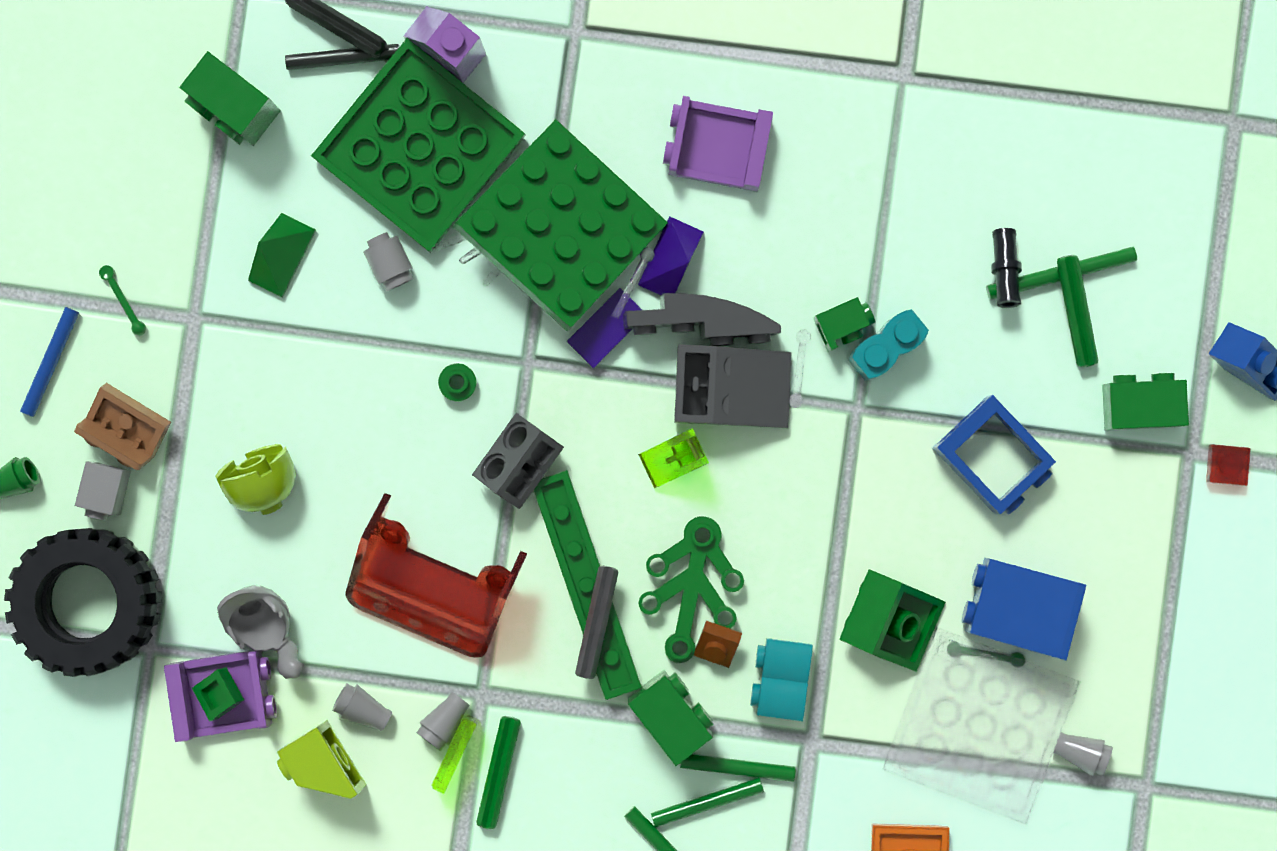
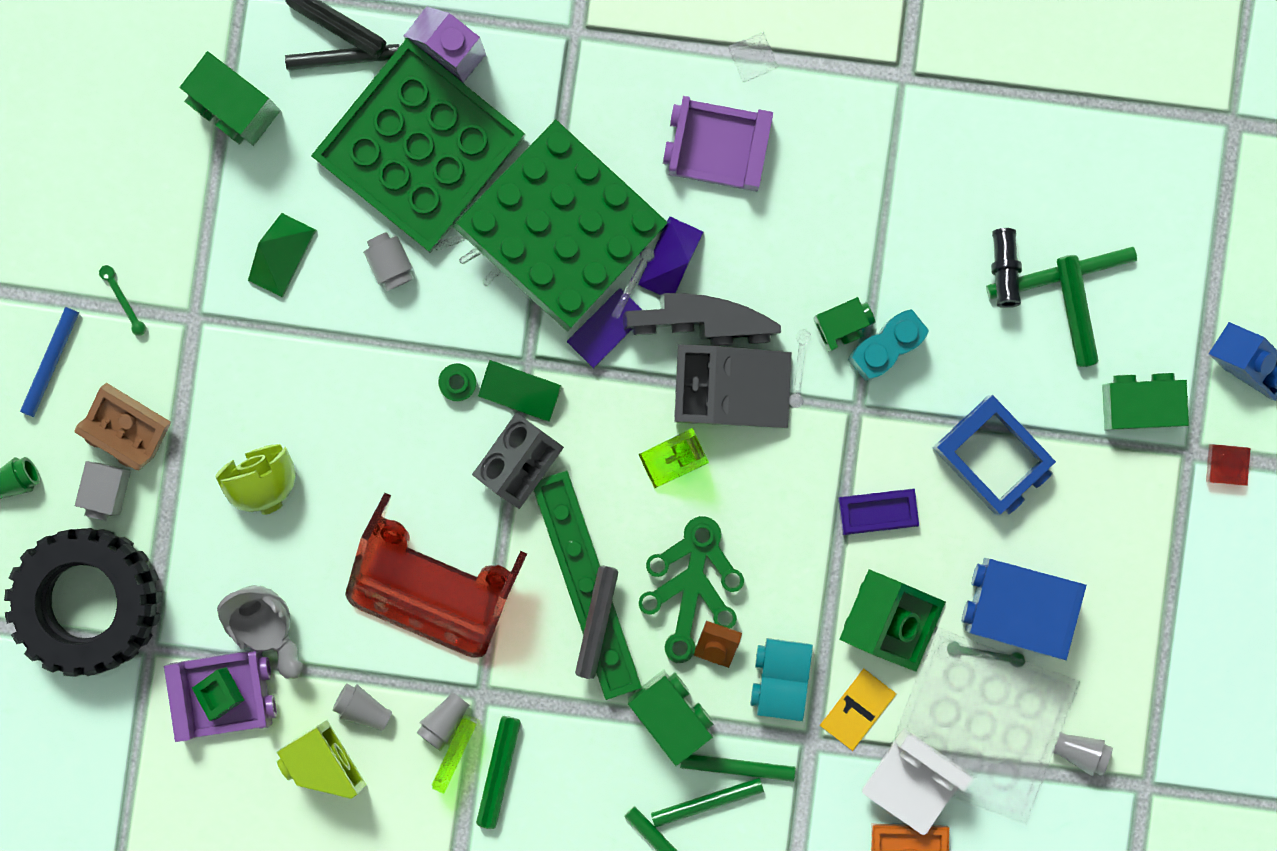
none -> green slope [478,360,562,422]
none -> clear tile [728,31,778,83]
none -> yellow sticker [820,668,896,751]
none -> dark purple tile [838,488,919,535]
none -> white bracket [861,728,973,835]

